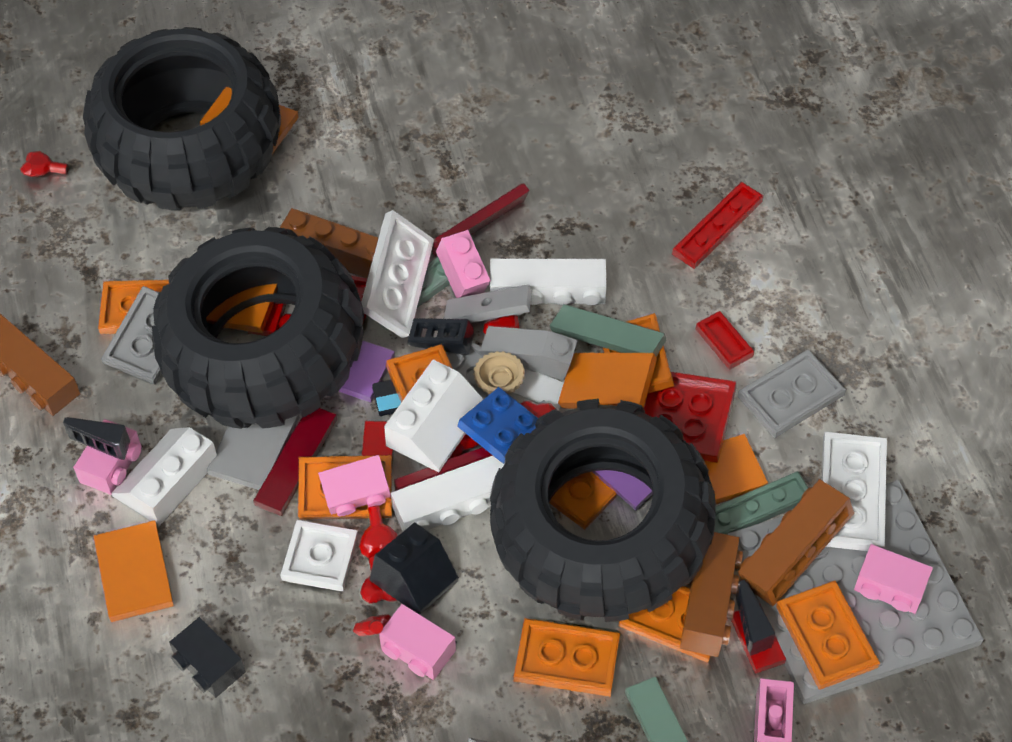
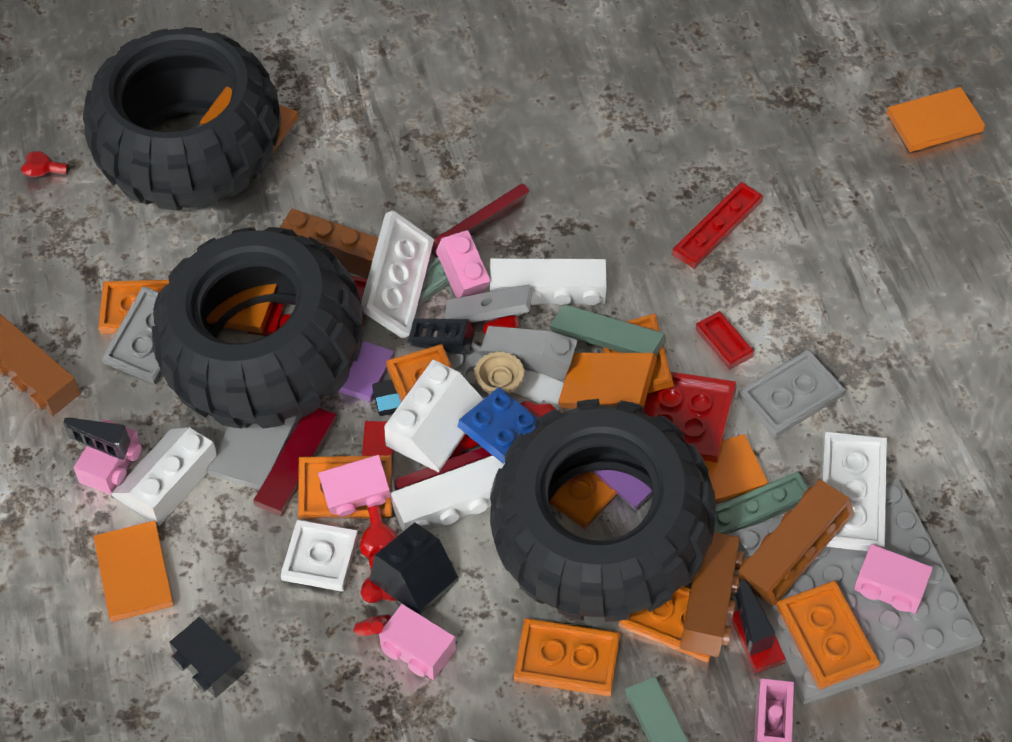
none -> orange tile [887,87,985,152]

